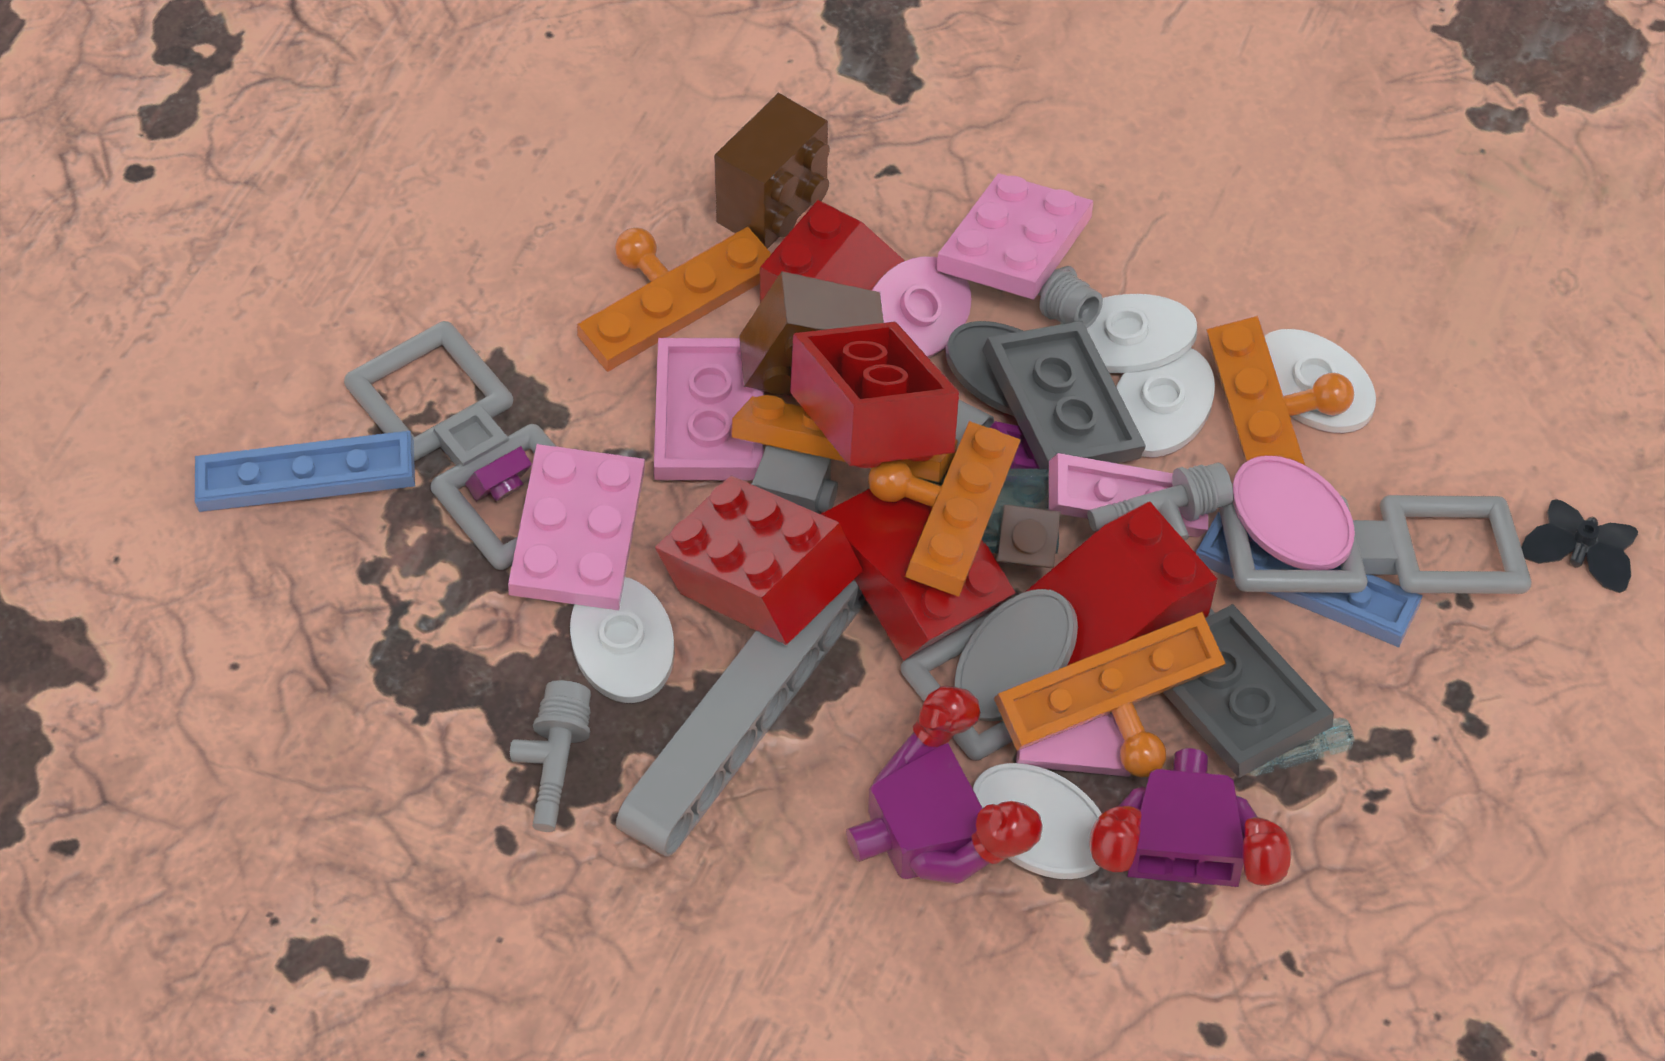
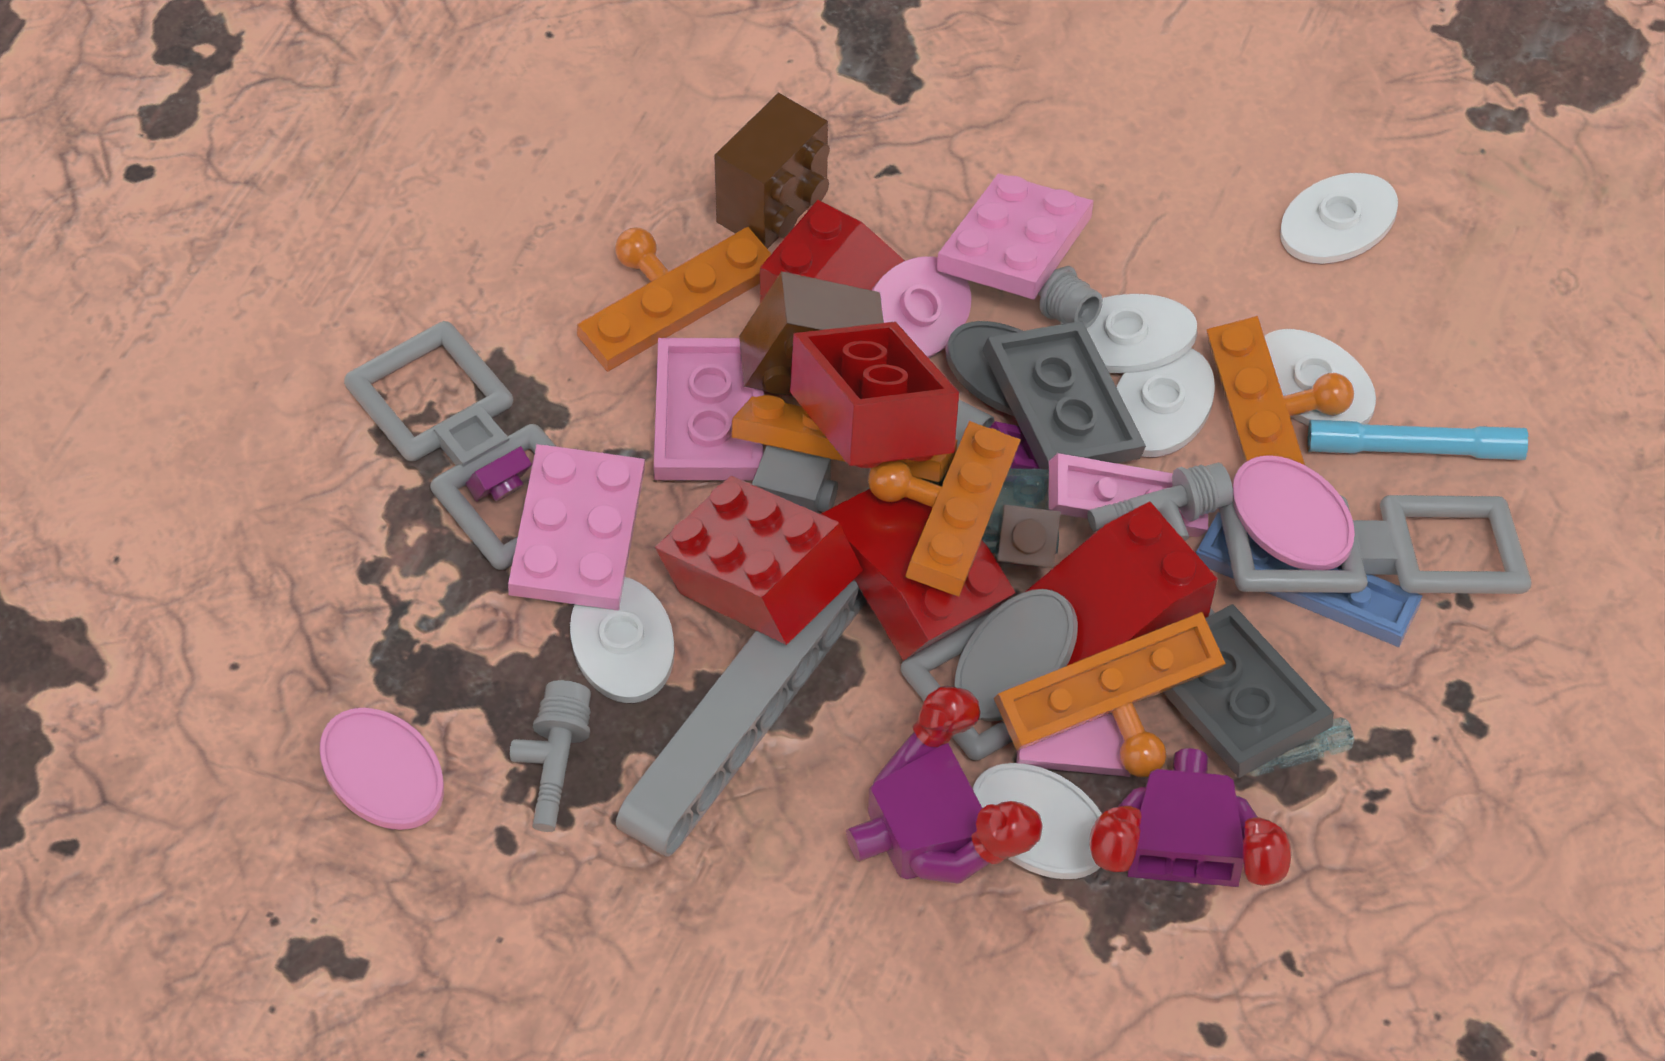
medium blue tile [195,431,415,512] -> none
black piece [1521,499,1638,593] -> none
none -> bright pink piece [320,708,444,830]
none -> white piece [1280,173,1398,264]
none -> medium azure piece [1307,420,1528,460]

